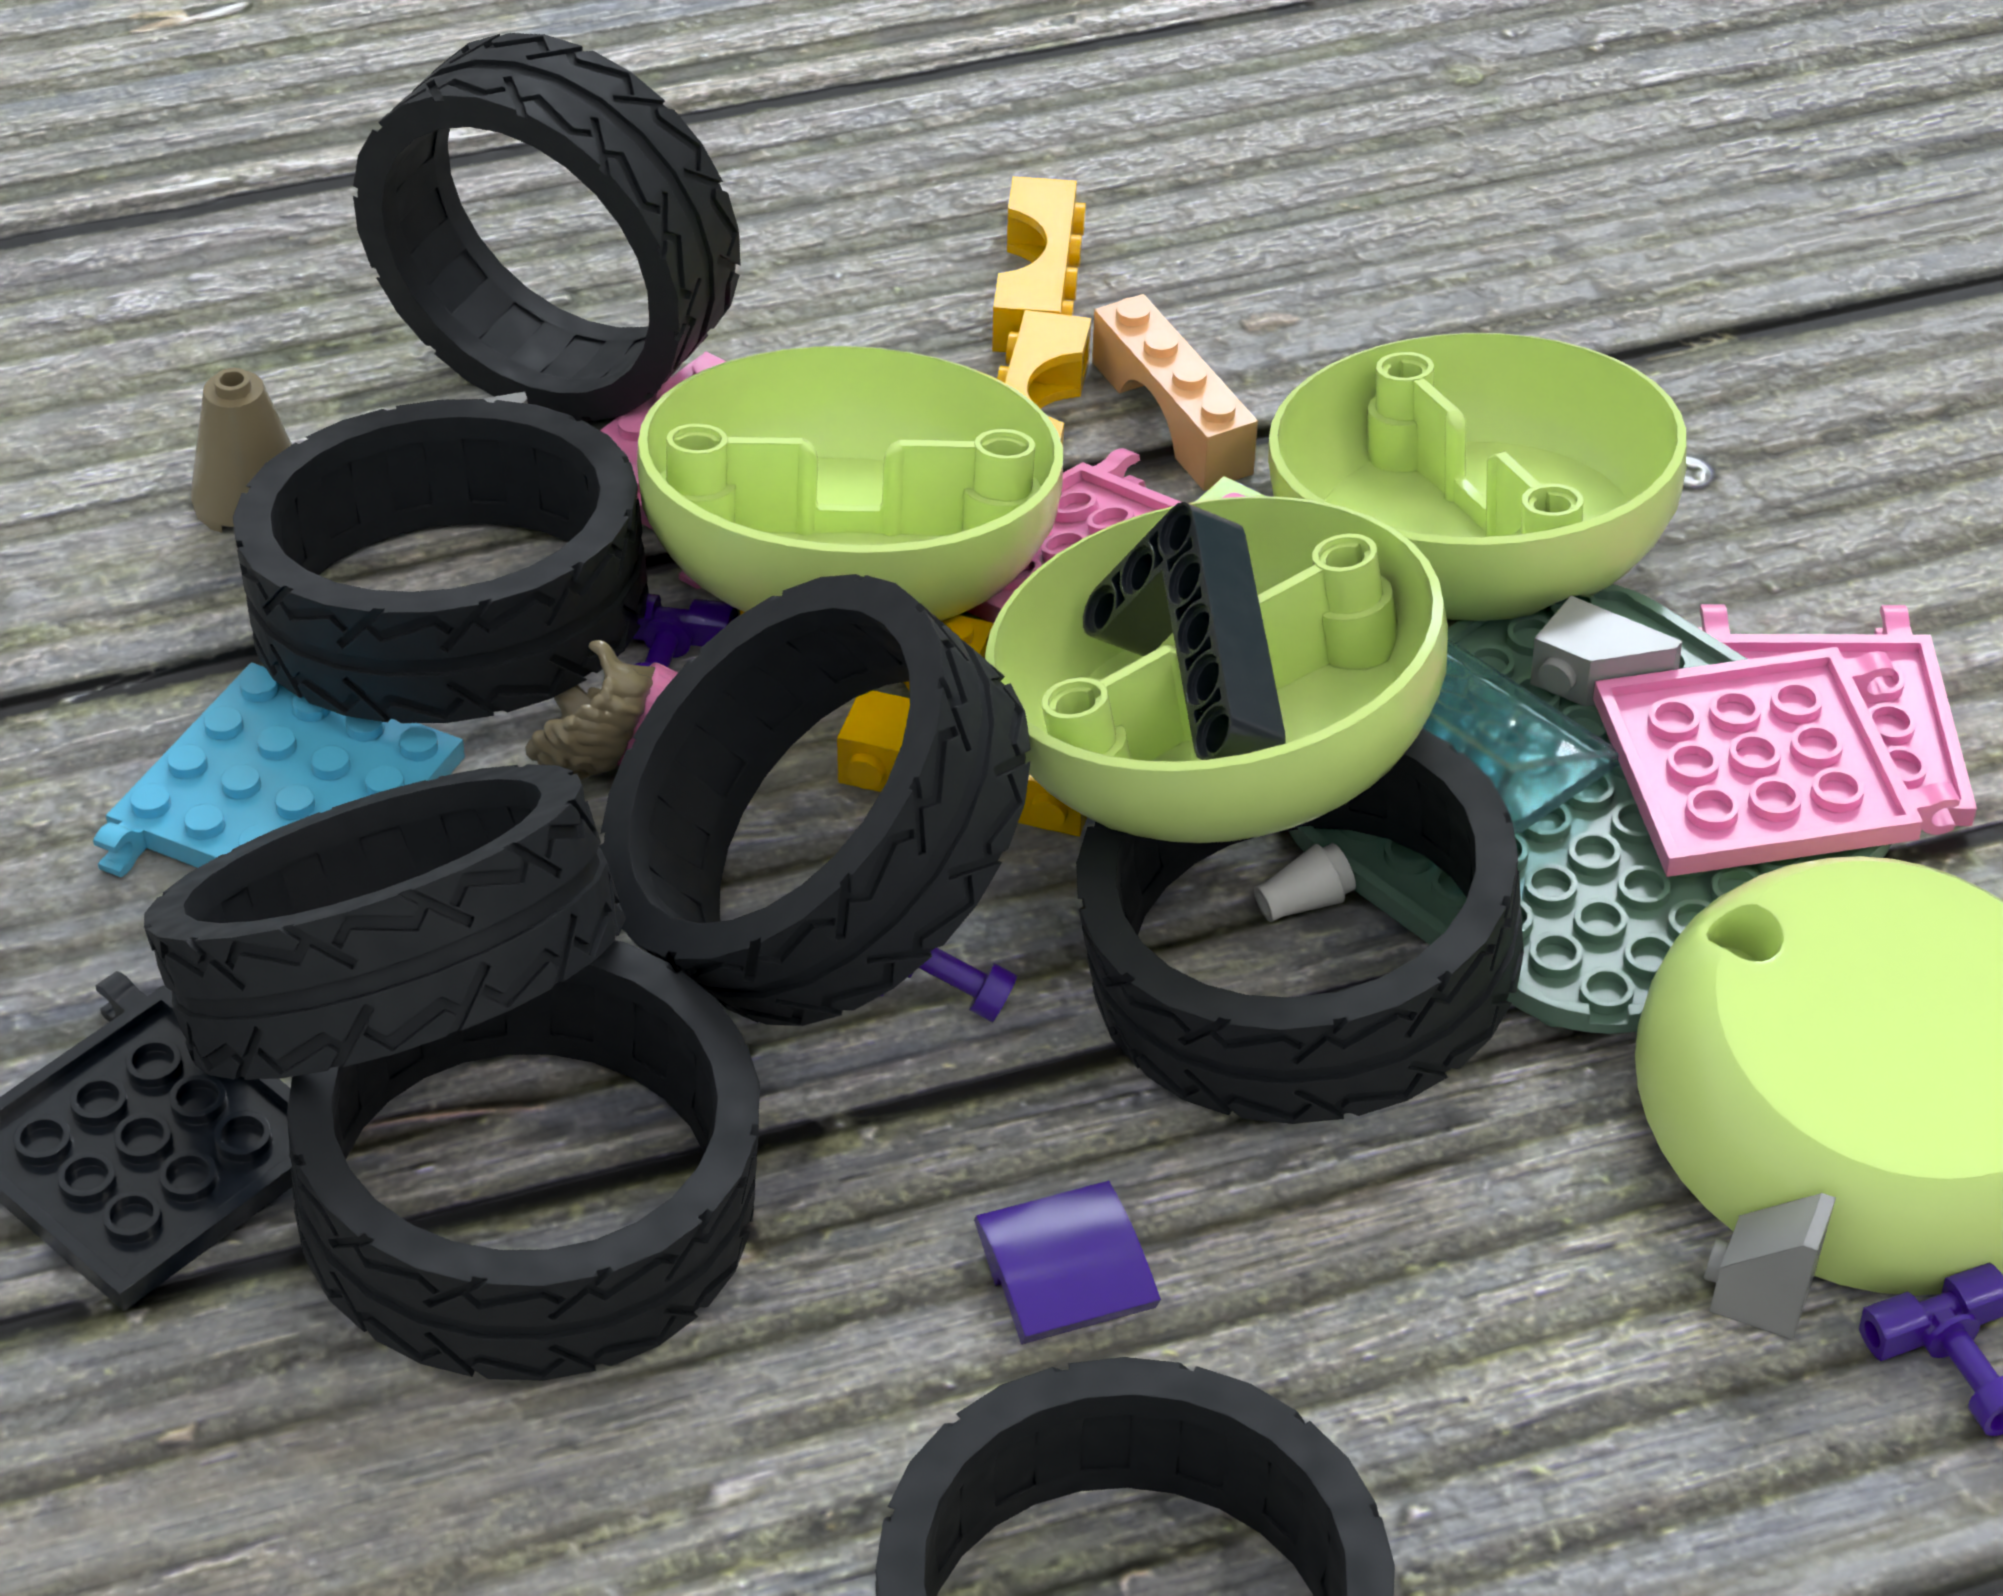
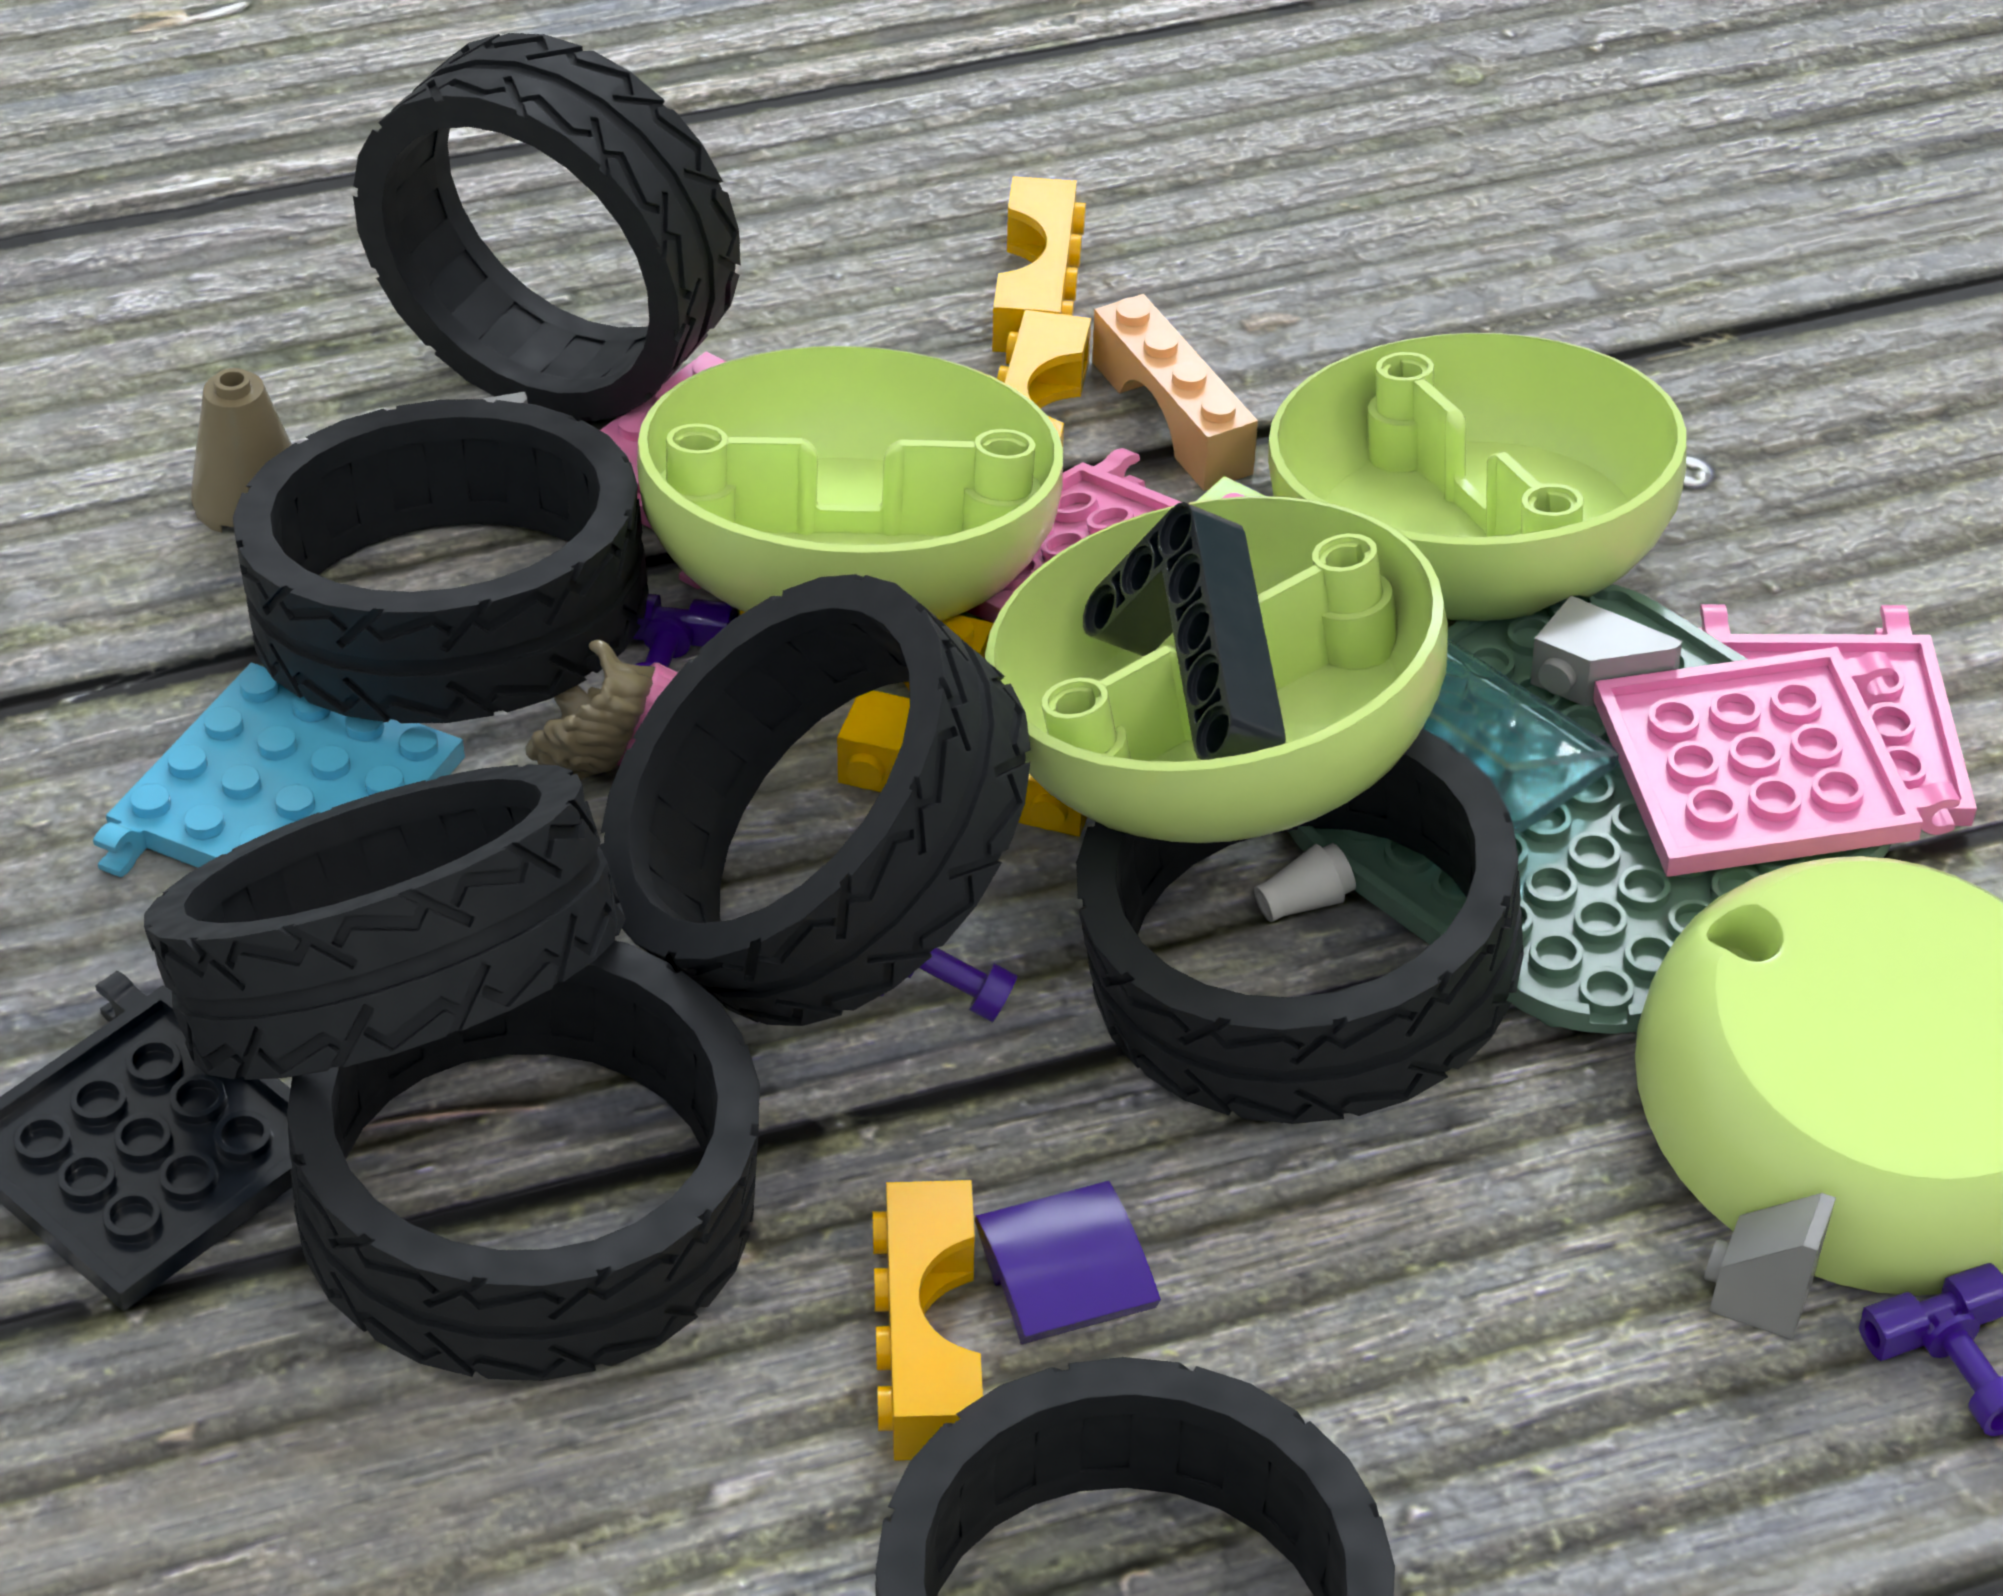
none -> yellow arch [872,1180,983,1461]

